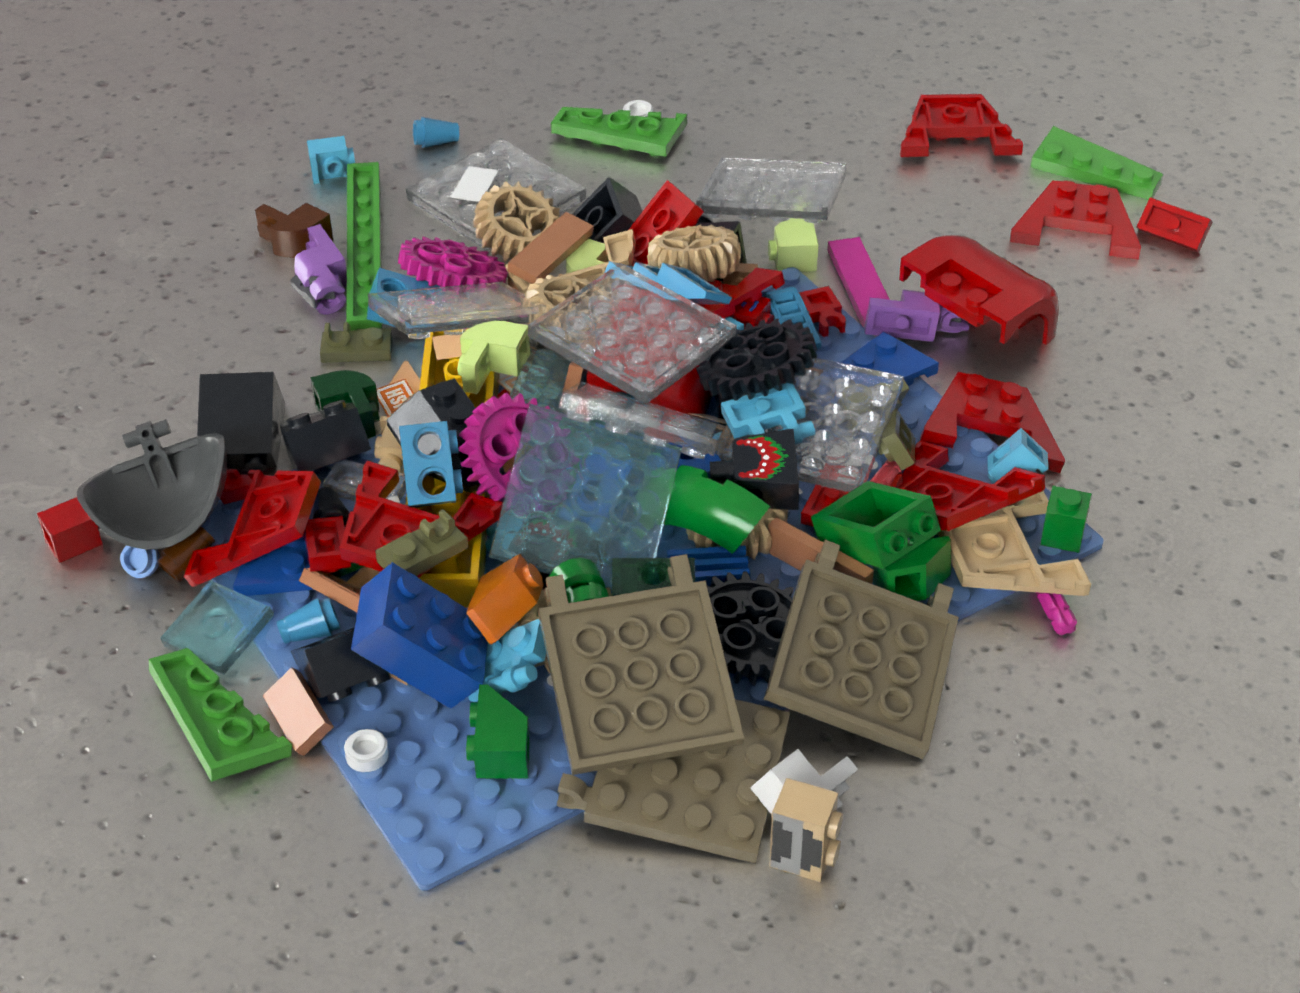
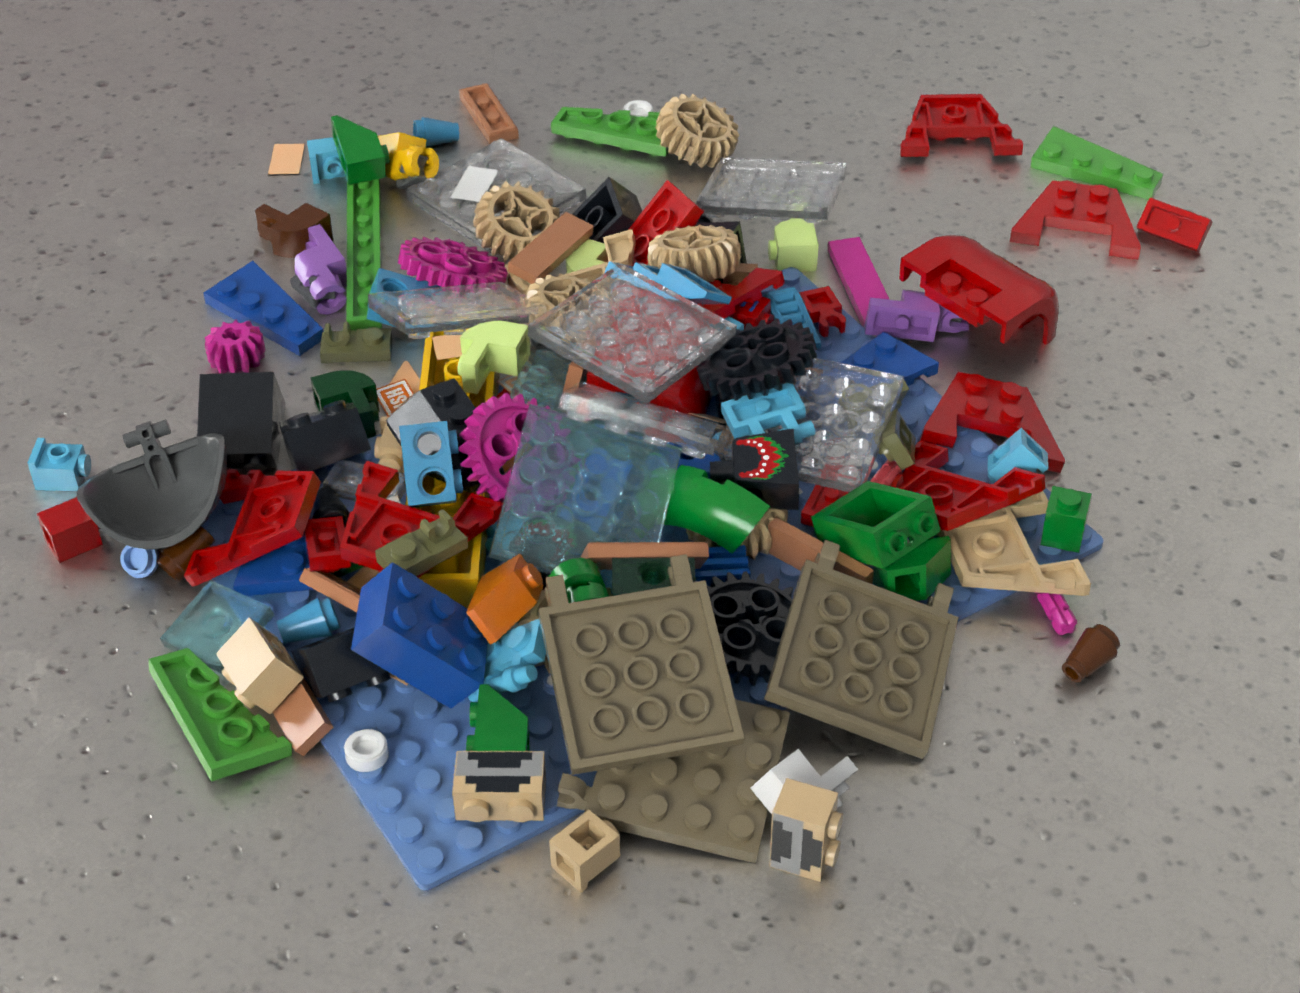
none -> medium azure brick [27,438,91,491]
none -> blue wing [203,261,324,356]
none -> dark pink gear [204,319,266,374]
none -> tan brick [216,617,304,714]
none -> light nougat sticker [268,144,305,174]
none -> green slope [331,115,390,185]
none -> yellow plate [378,132,439,189]
none -> brick [452,751,546,822]
none -> nougat tile [459,83,519,145]
none -> tan brick [549,810,620,893]
none -> nougat tile [581,542,709,570]
none -> tan gear [655,94,739,168]
none -> reddish brown cone [1062,624,1120,683]

